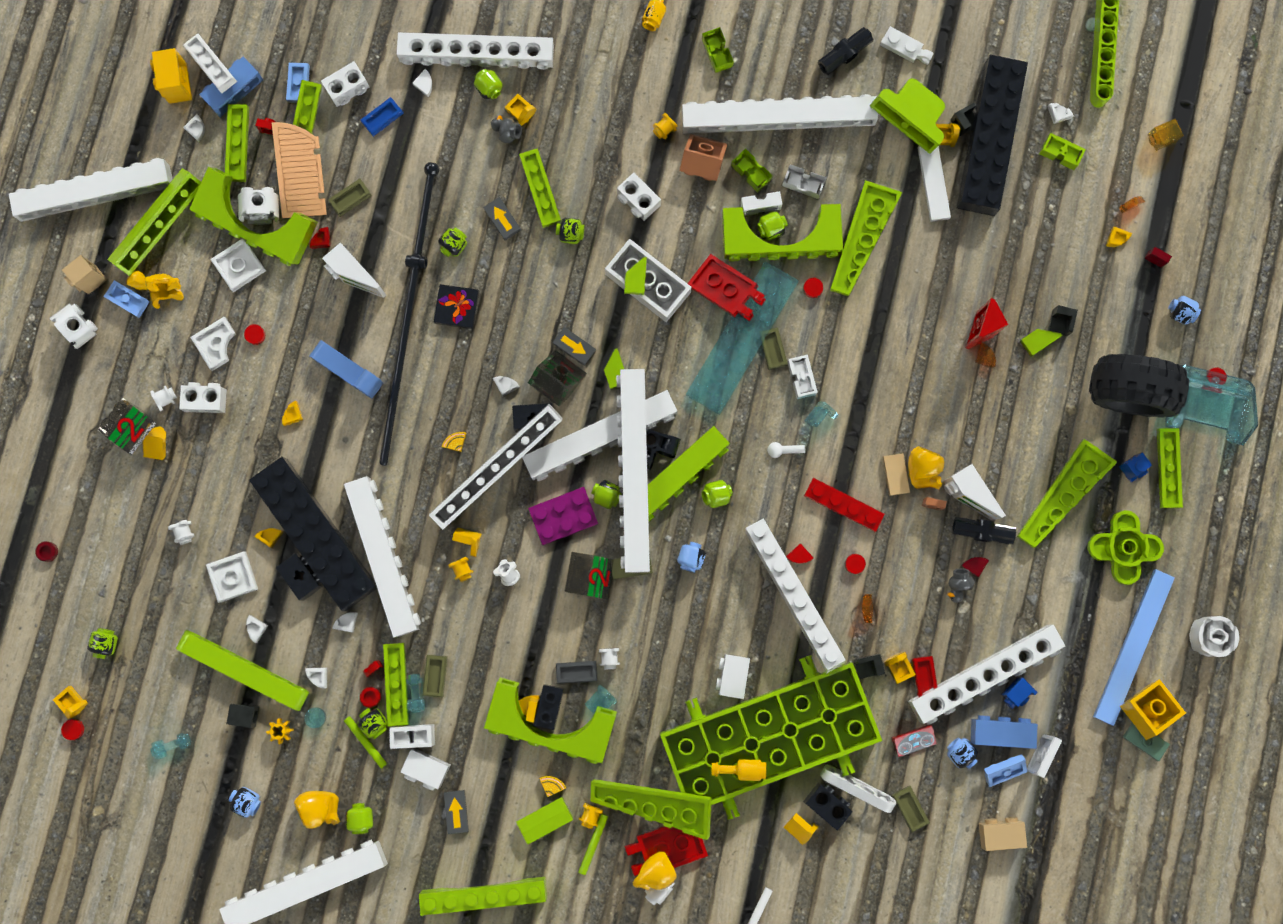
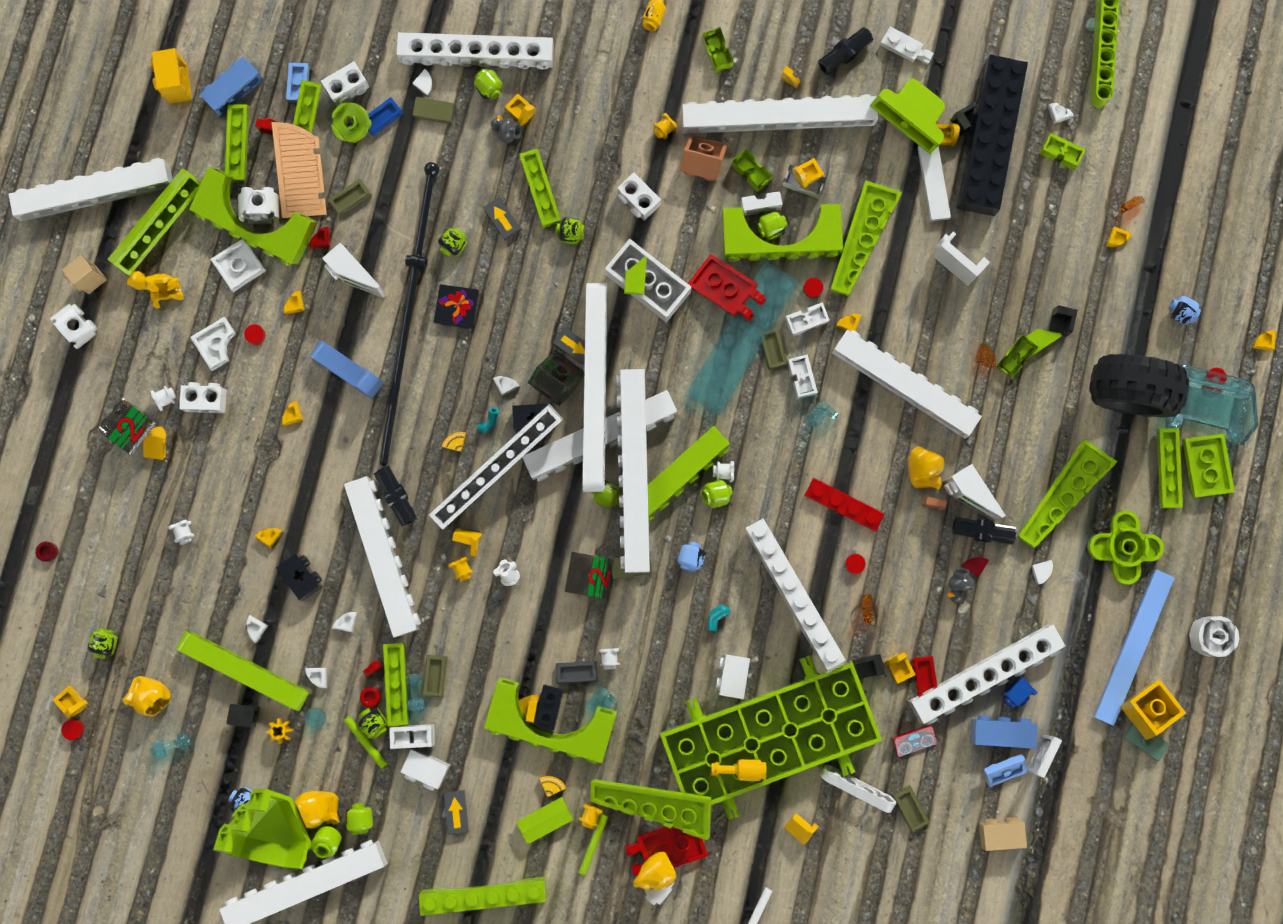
light blue plate [103,280,150,318] -> none
white tile [183,34,237,93] -> none
white tile [183,114,204,142] -> none
white tile [206,551,258,603] -> none
black brick [249,456,378,611] -> none
magenta plate [528,487,598,546] -> none
lime tile [604,348,624,390] -> none
black piece [646,430,681,470] -> none
white bar [767,442,805,458] -> none
red tile [786,543,814,563] -> none
black brick [803,782,853,831] -> none
tan tile [883,453,910,496] -> none
light blue head [947,738,978,769] -> none
red slope [965,298,1008,349] -> none
blue brick [1119,452,1152,483] -> none
dark red tile [1145,247,1172,268] -> none
clear yellow brick [1148,119,1184,151] -> none
none -> yellow piece [123,676,171,716]
none -> lime panel [213,789,312,870]
none -> yellow tile [284,291,305,315]
none -> lime head [311,826,342,858]
none -> lime plate [331,103,371,143]
none -> black piece [374,466,418,527]
none -> olive tile [413,97,455,124]
none -> teal arm [477,407,499,434]
none -> white beam [583,283,607,492]
none -> teal arm [707,605,730,631]
none -> white brick [713,461,734,482]
none -> yellow tile [781,66,800,89]
none -> white piece [785,302,830,337]
none -> yellow tile [792,158,824,189]
none -> white brick [832,330,982,439]
none -> yellow tile [836,314,862,332]
none -> white panel [933,232,990,286]
none -> lime piece [996,335,1038,378]
none -> white tile [1031,560,1053,585]
none -> lime plate [1182,433,1235,498]
none -> yellow tile [1252,330,1276,351]

